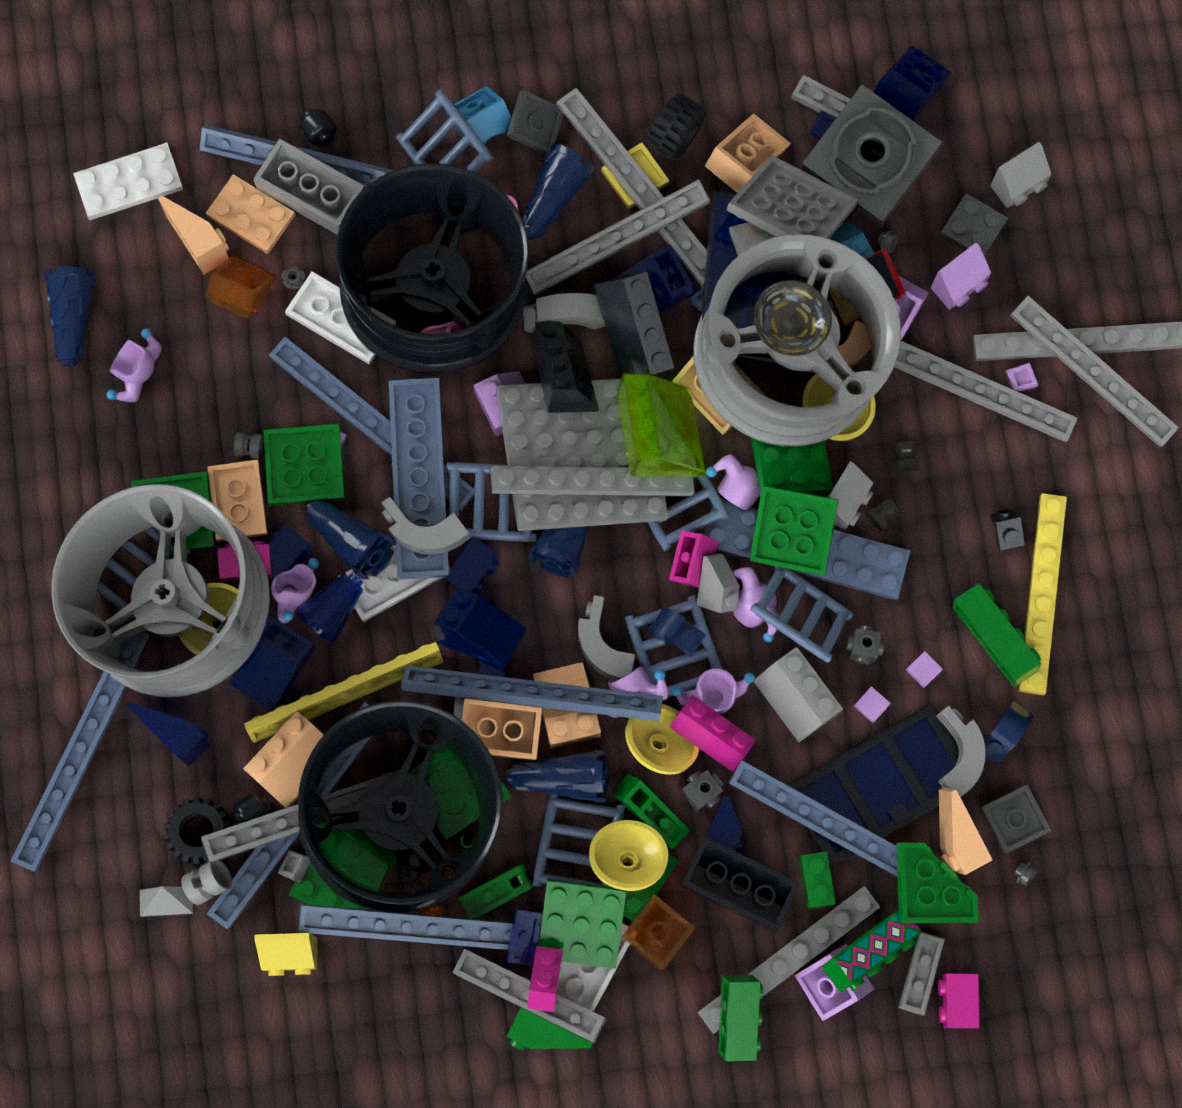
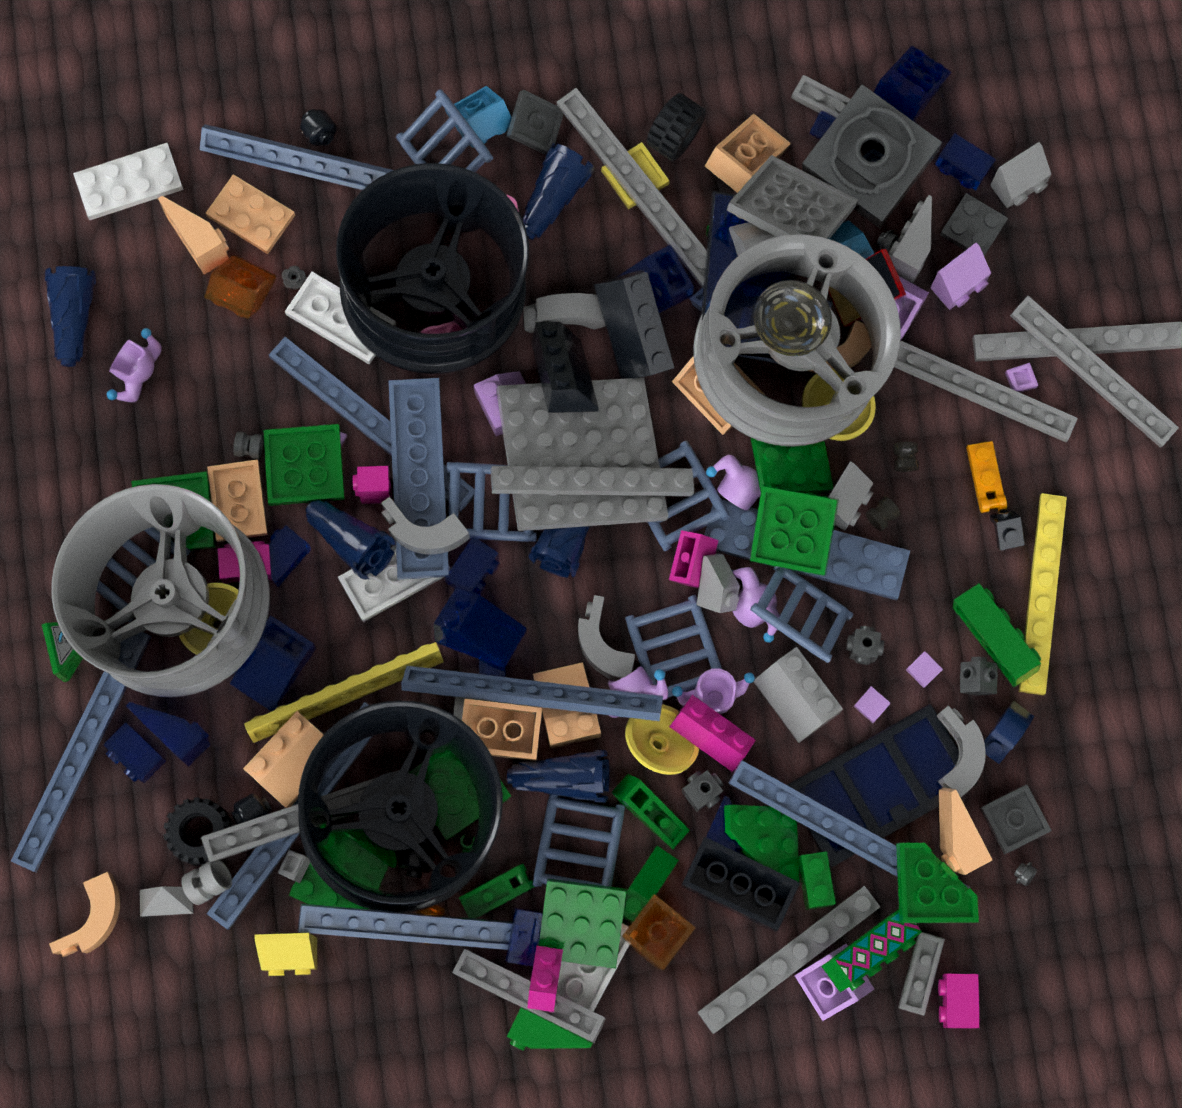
light grey slope [254,139,365,235] -> none
lavender piece [271,558,319,623] -> none
clear blue cone [295,573,364,644] -> none
light grey tile [525,180,711,295] -> none
light yellow dish [589,820,668,891] -> none
clear neon green slope [617,374,706,476] -> none
dark blue brick [648,608,706,657] -> none
green brick [718,975,763,1061] -> none
none -> green slope [42,622,83,682]
none -> light nougat arch [49,872,120,957]
none -> clear blue brick [103,722,166,783]
none -> dark pink brick [353,466,392,504]
none -> green plate [724,805,800,886]
none -> light grey slope [888,195,932,283]
none -> clear blue brick [935,133,996,191]
none -> dark grey brick [960,657,998,696]
none -> light orange plate [966,441,1007,513]

